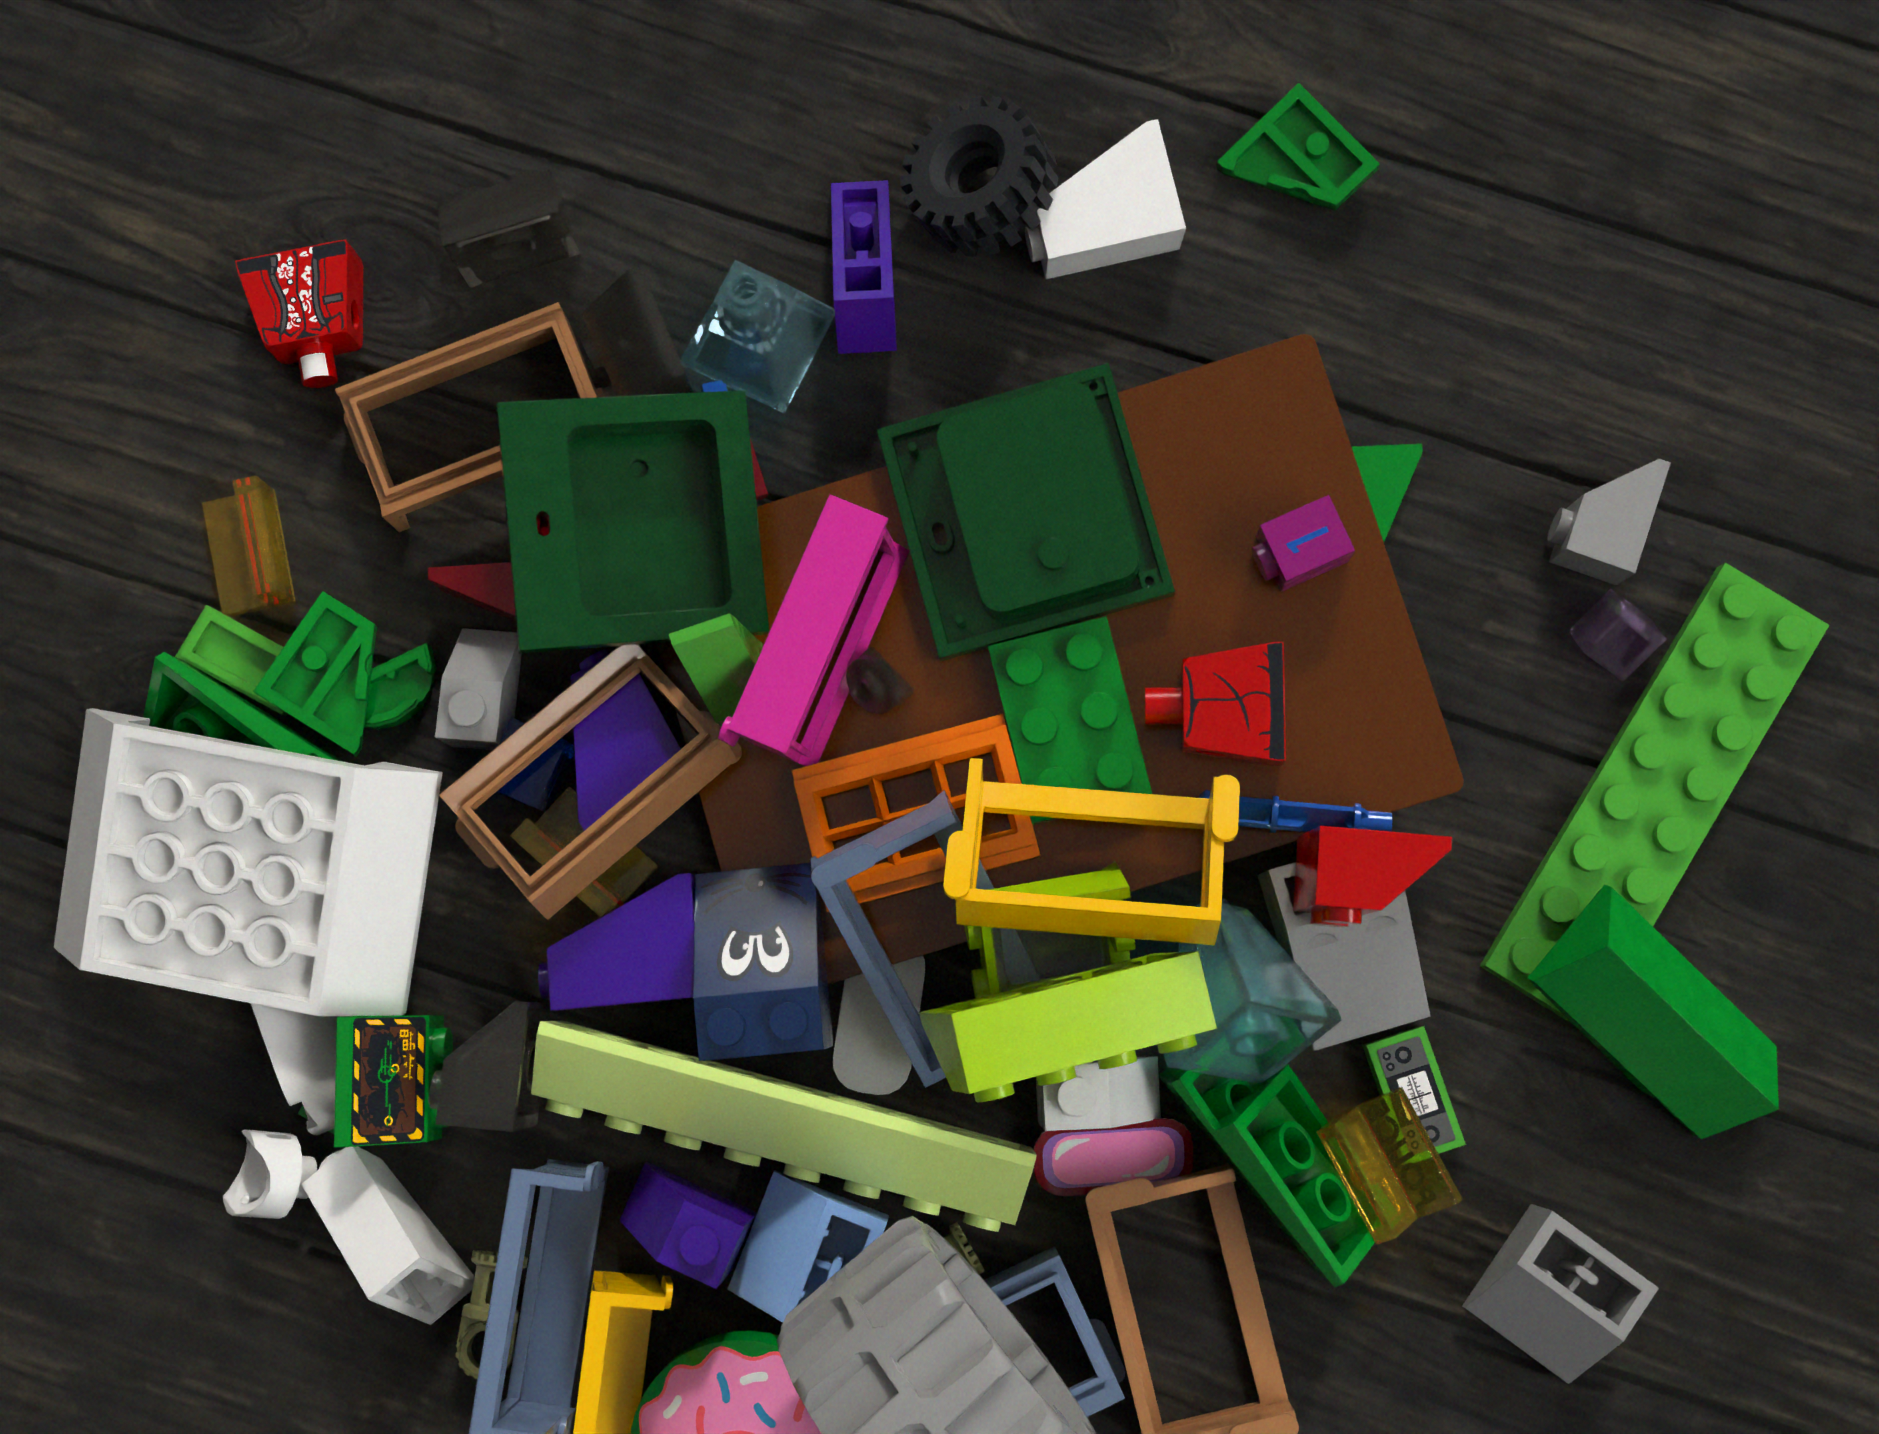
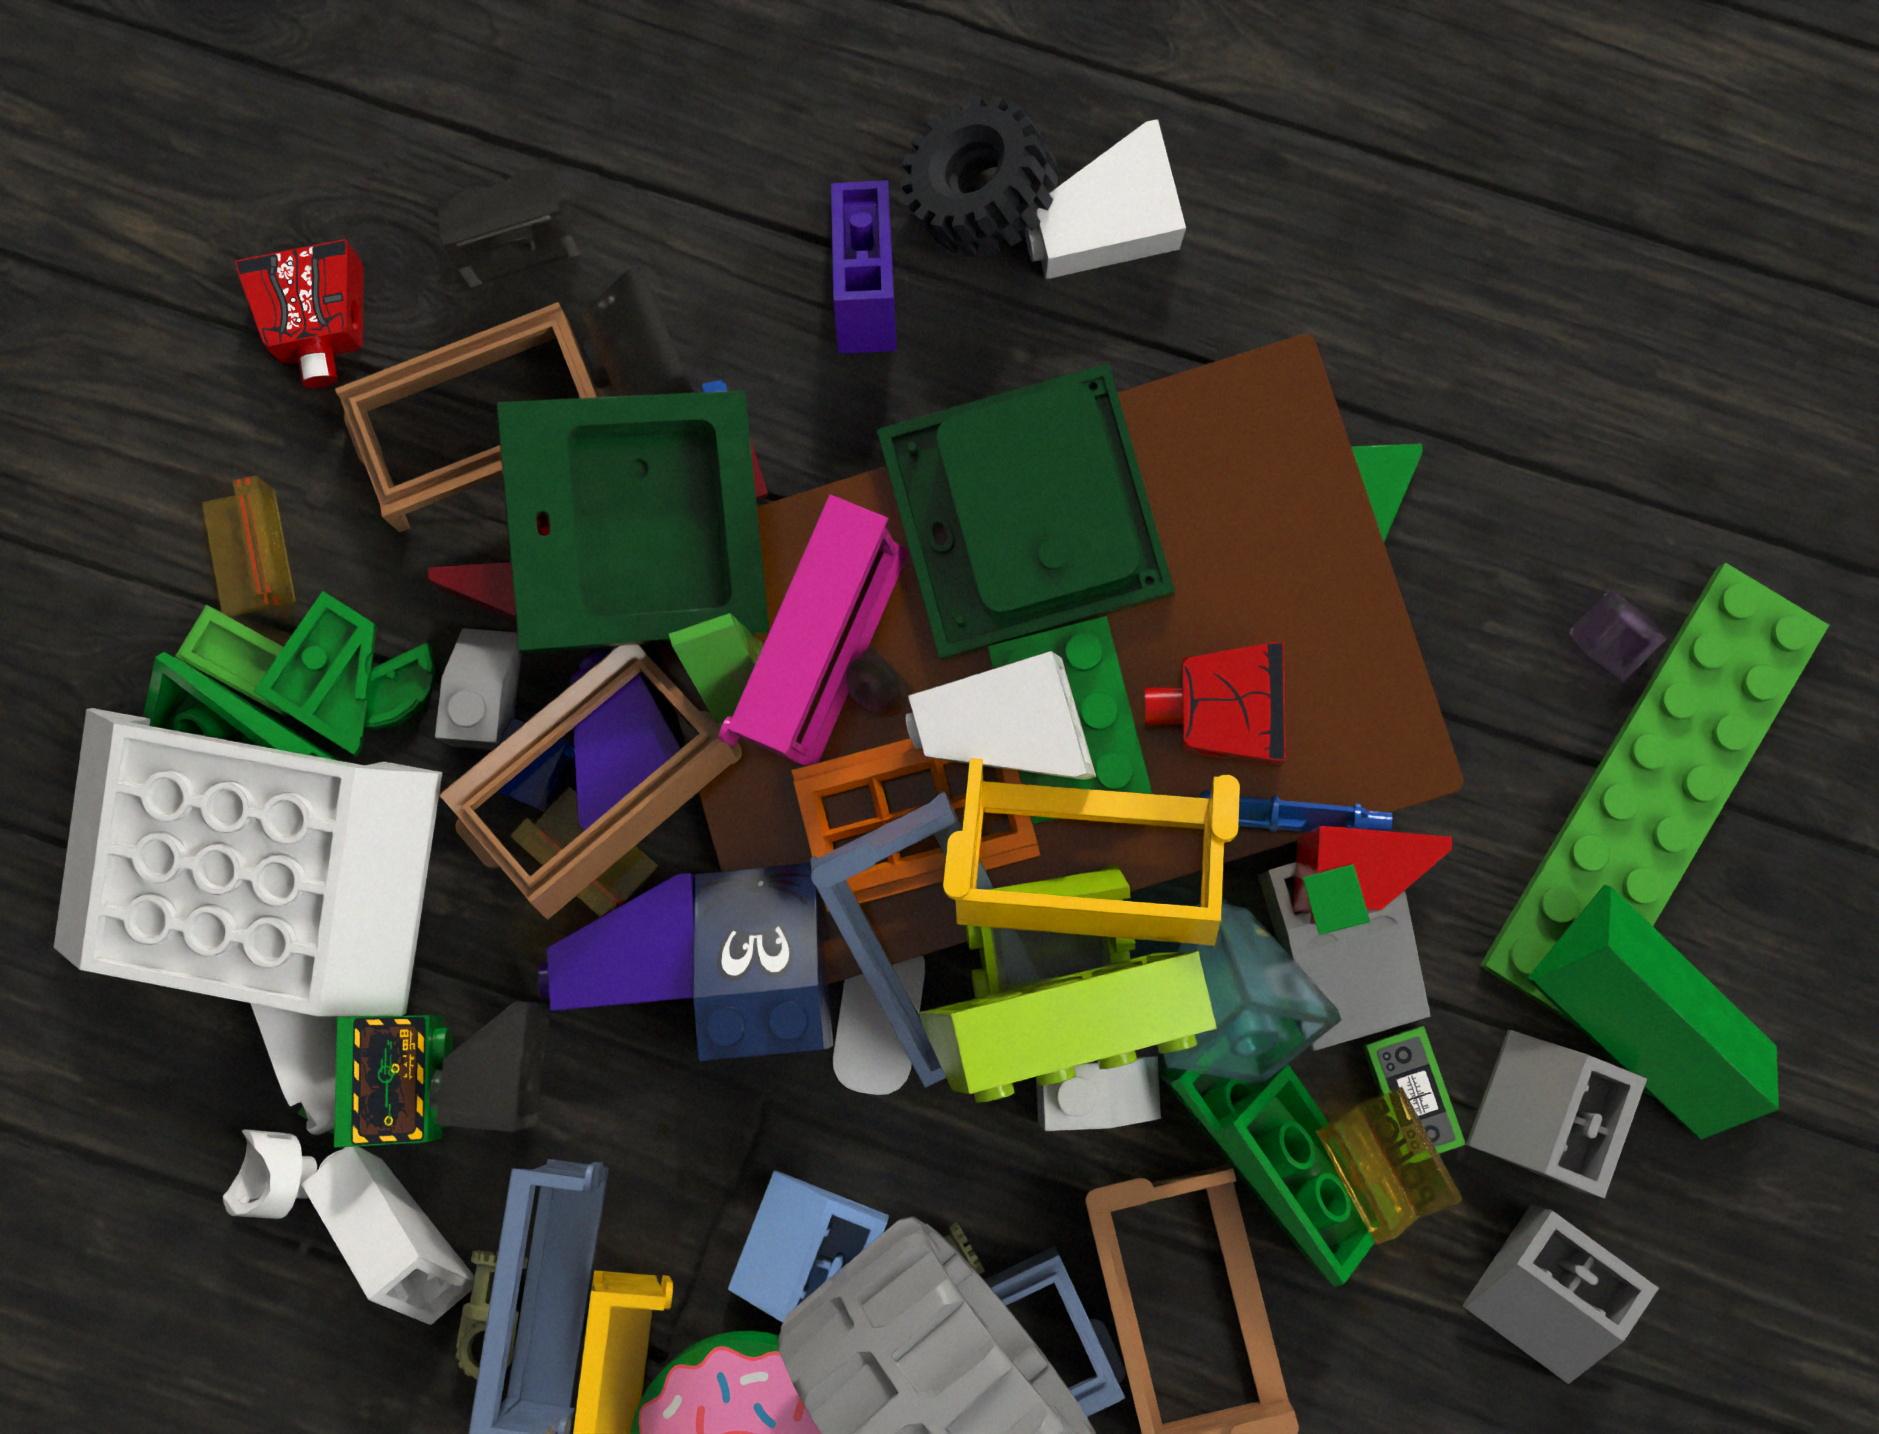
yellowish green slope [531,1021,1037,1232] -> none
dark purple slope [619,1162,758,1289] -> none
clear light blue slope [680,260,835,413] -> none
sticker [1034,1118,1194,1196] -> none
green wing [1217,83,1380,211] -> none
magenta brick [1251,495,1355,592] -> none
light grey slope [1548,459,1671,585] -> none
none -> white slope [905,651,1096,780]
none -> green sticker [1303,864,1370,935]
none -> light grey slope [1466,1030,1647,1199]

